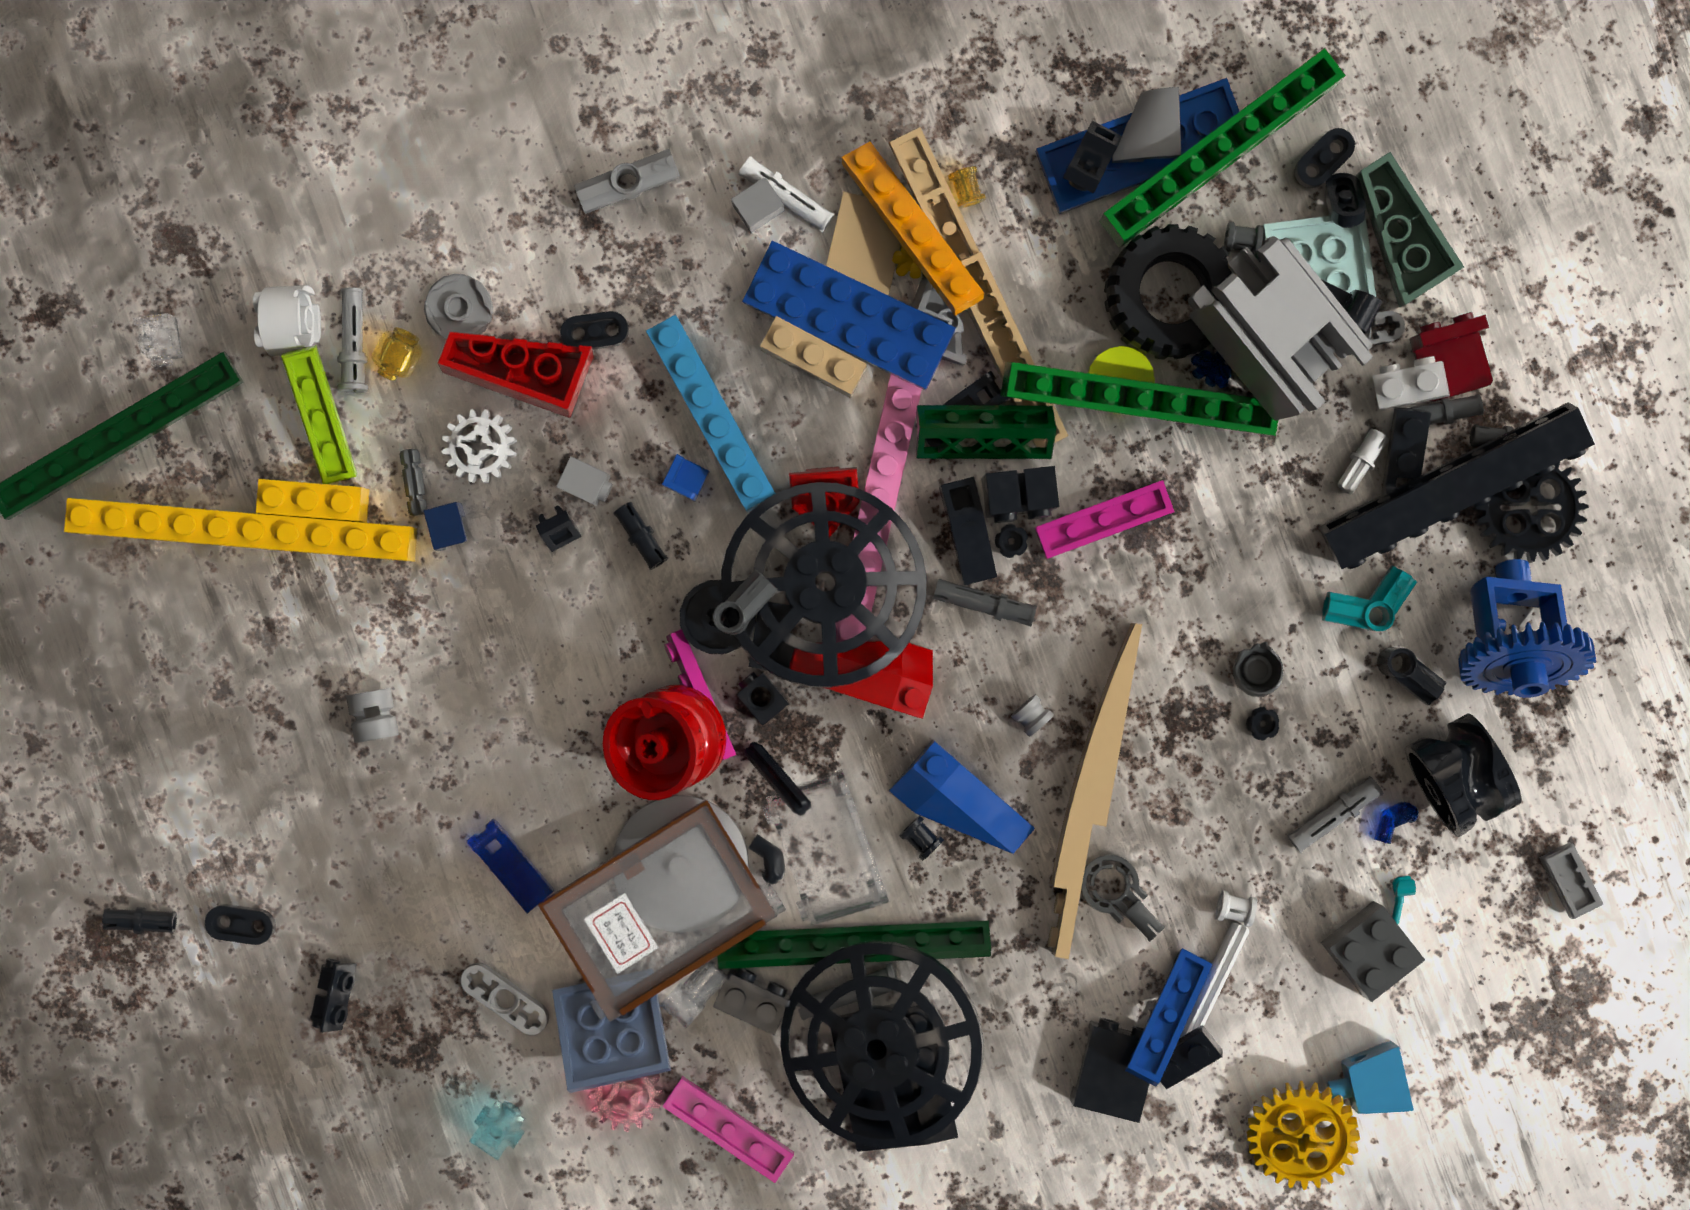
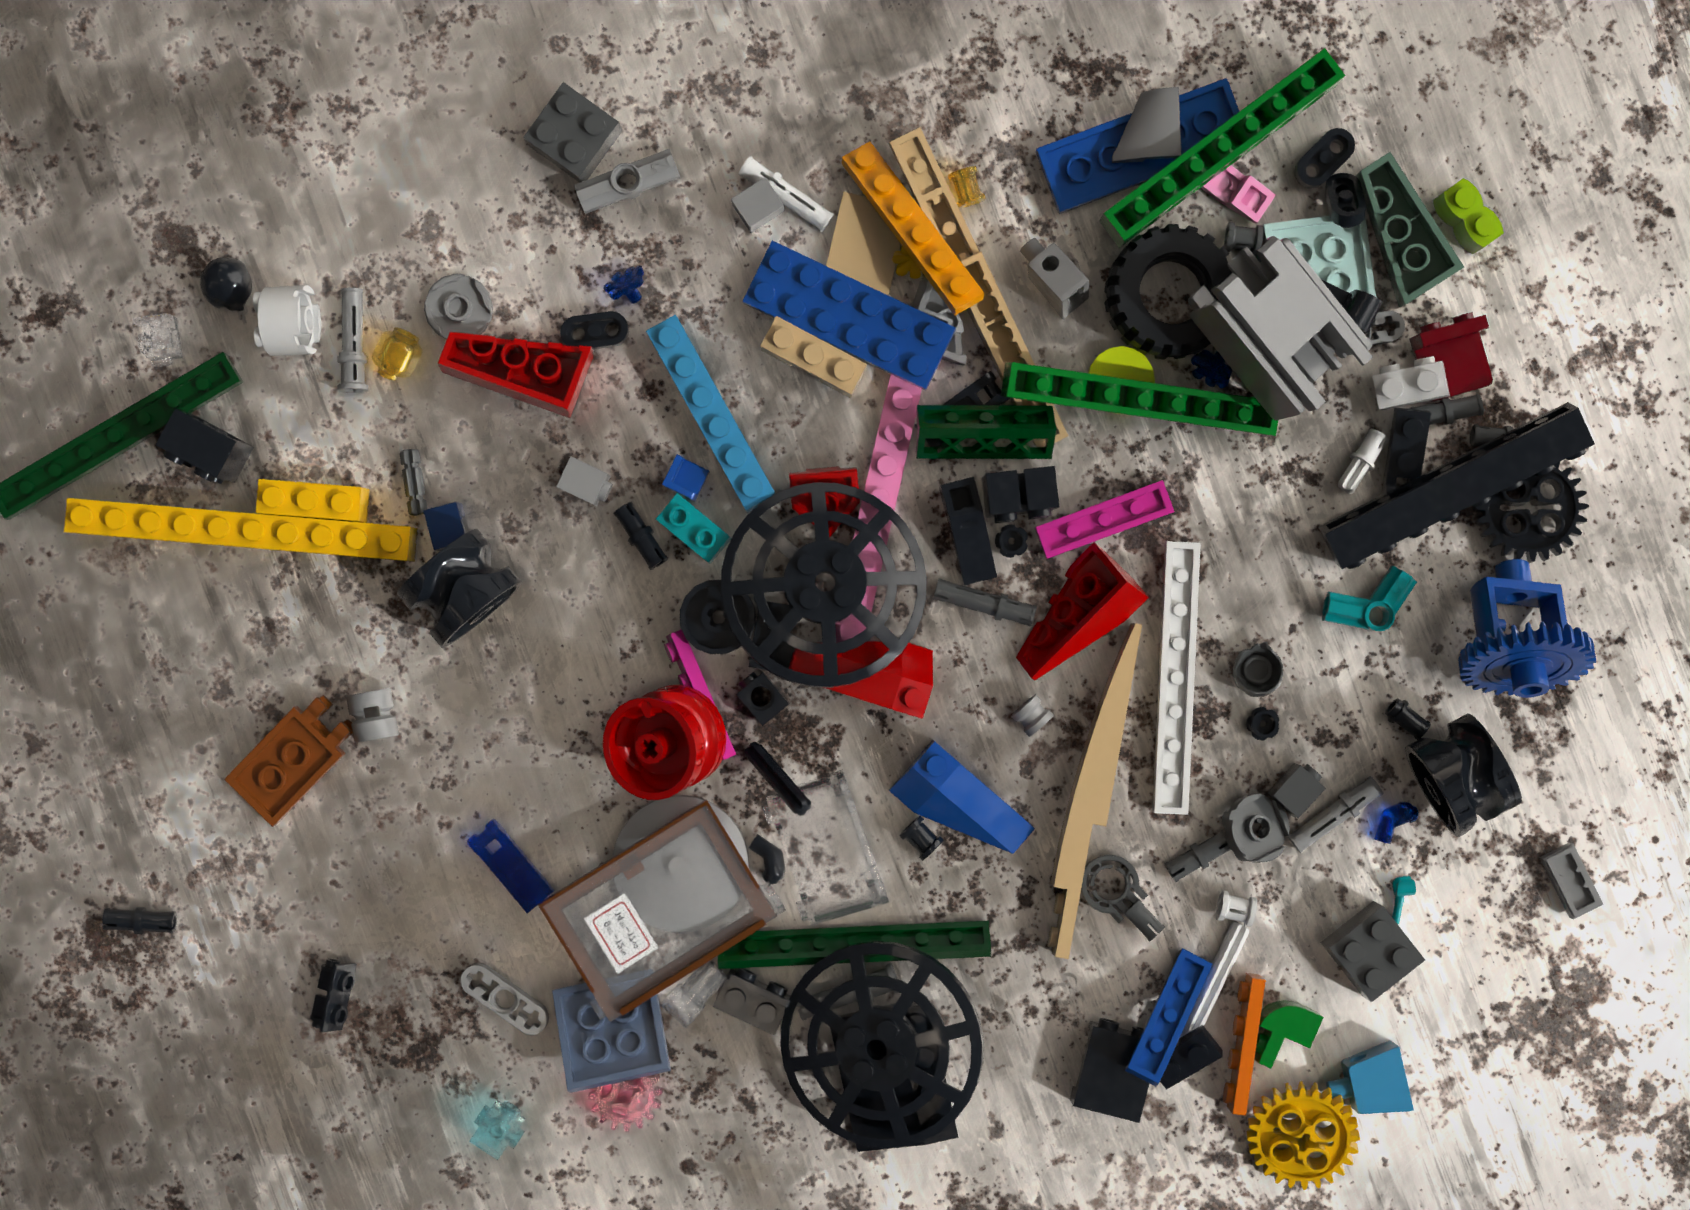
black plate [205,904,276,945] -> none
lime tile [281,345,357,484] -> none
white gear [441,409,517,483] -> none
black tile [536,505,582,552] -> none
dark pink plate [662,1076,794,1183] -> none
dark grey piece [713,569,778,635] -> none
black brick [1063,121,1122,193] -> none
black piece [1377,647,1447,705] -> none
none -> black brick [156,408,254,484]
none -> black hair [200,256,252,311]
none -> dark orange tile [224,695,353,827]
none -> black piece [397,529,522,648]
none -> dark grey brick [523,82,623,183]
none -> clear blue plant [603,265,644,304]
none -> teal brick [656,493,732,564]
none -> red wedge [1016,542,1149,680]
none -> light grey torso [1020,238,1089,319]
none -> white plate [1152,541,1201,815]
none -> dark grey pin [1164,830,1231,882]
none -> bright pink slope [1200,165,1276,223]
none -> dark grey plate [1222,794,1290,863]
none -> orange plate [1223,973,1266,1116]
none -> green brick [1254,1000,1324,1069]
none -> dark grey brick [1267,763,1326,819]
none -> black pin [1385,698,1431,740]
none -> lime brick [1433,178,1504,254]

